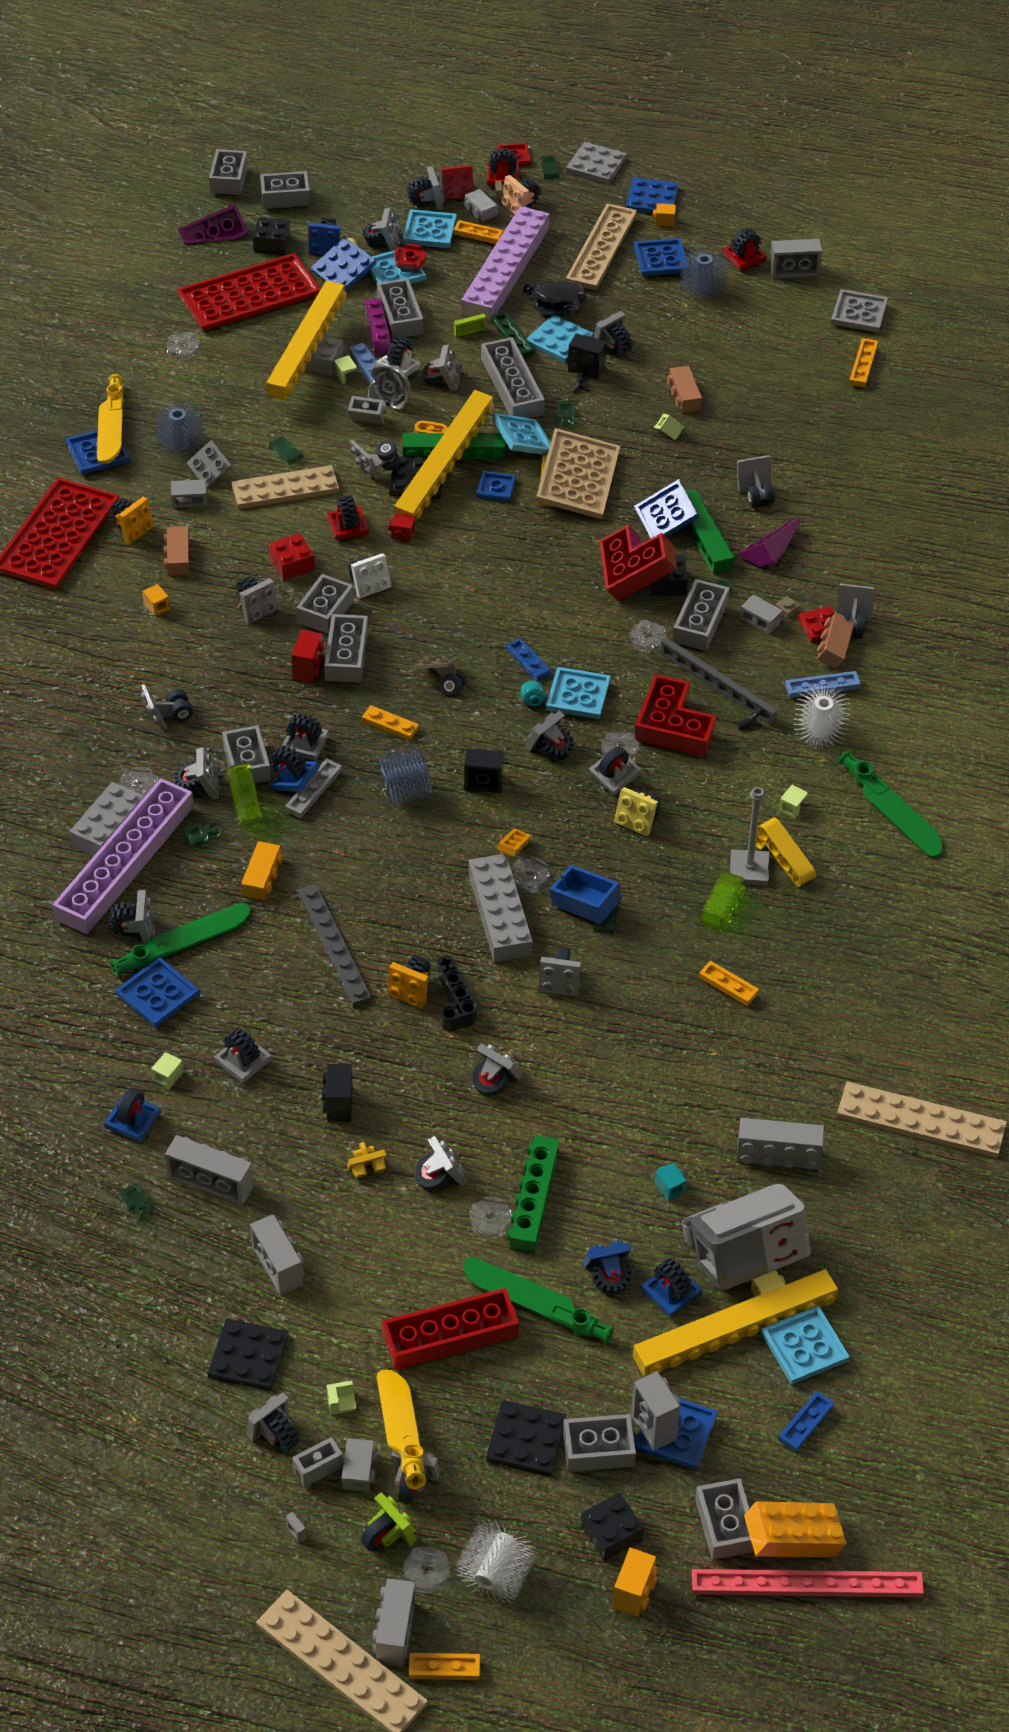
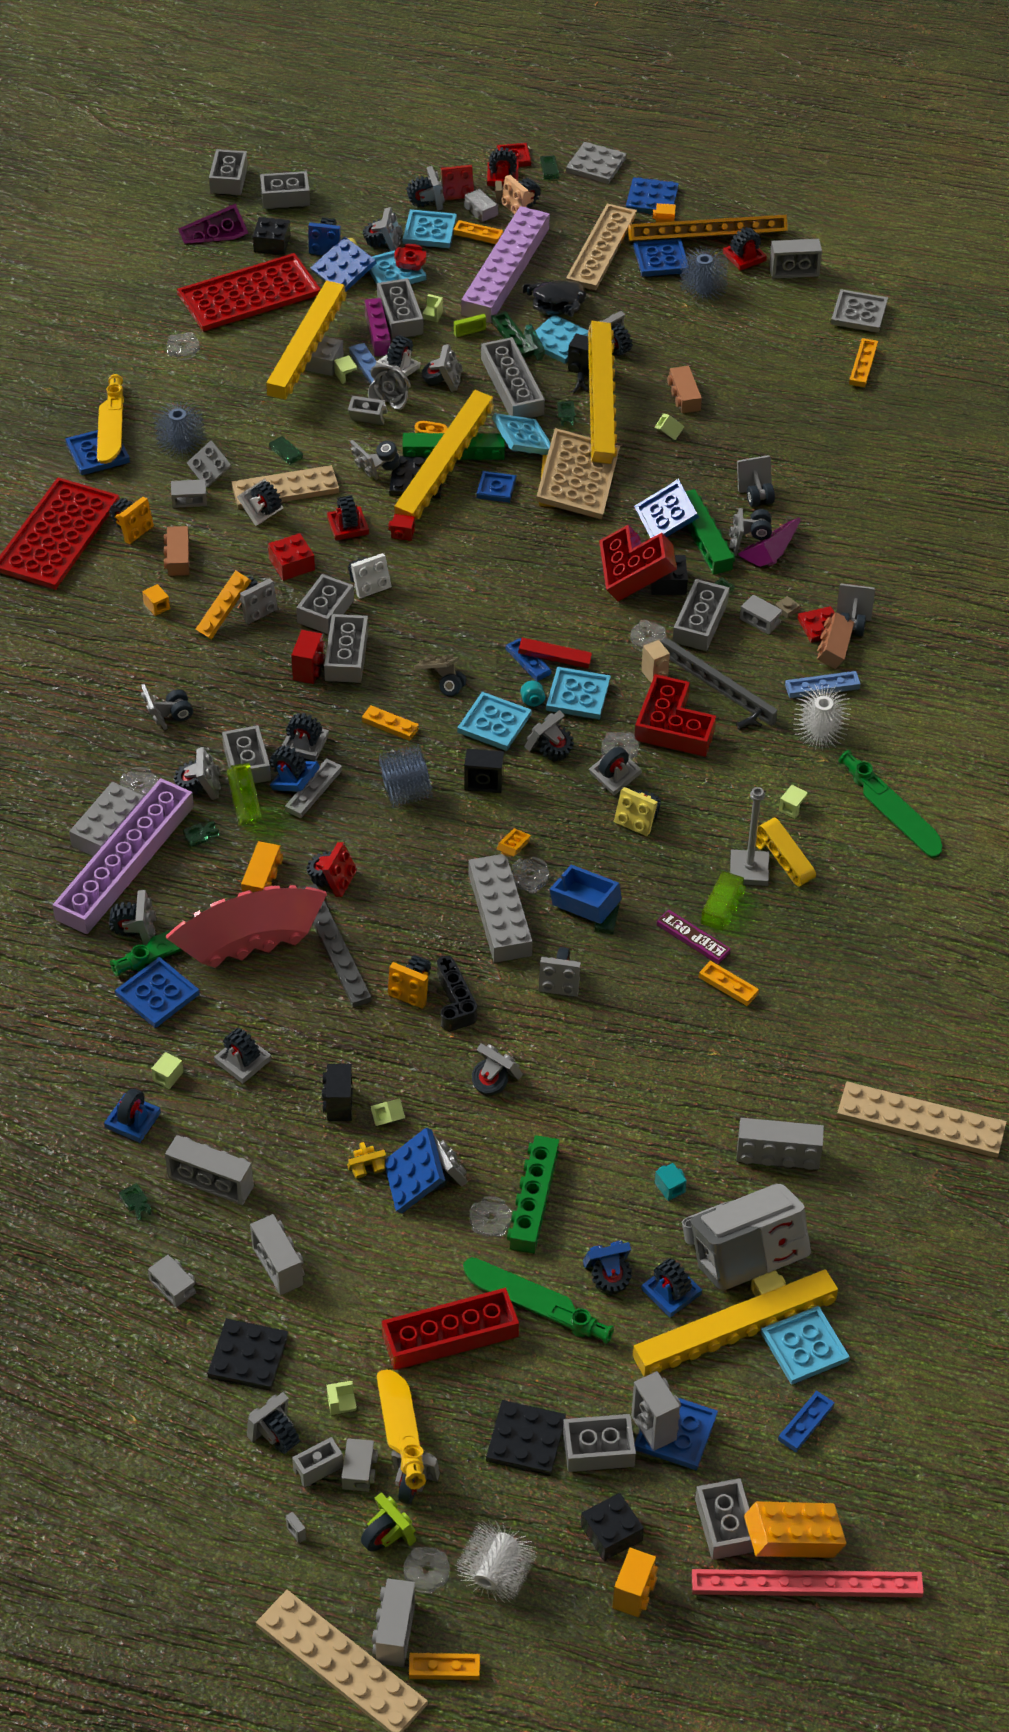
none -> light grey brick [148,1255,196,1307]
none -> coral brick [166,885,327,968]
none -> light orange plate [196,570,251,640]
none -> plate [237,479,284,526]
none -> red plate [306,842,357,897]
none -> yellowish green panel [370,1098,405,1126]
none -> blue plate [384,1127,445,1214]
none -> yellowish green panel [422,294,443,322]
none -> medium azure plate [457,692,531,751]
none -> red tile [518,637,592,669]
none -> clear green tile [524,324,545,360]
none -> yellow brick [588,321,617,464]
none -> light orange brick [628,215,788,242]
none -> tan brick [641,640,670,683]
none -> tile [657,910,731,964]
none -> plate [729,508,772,556]

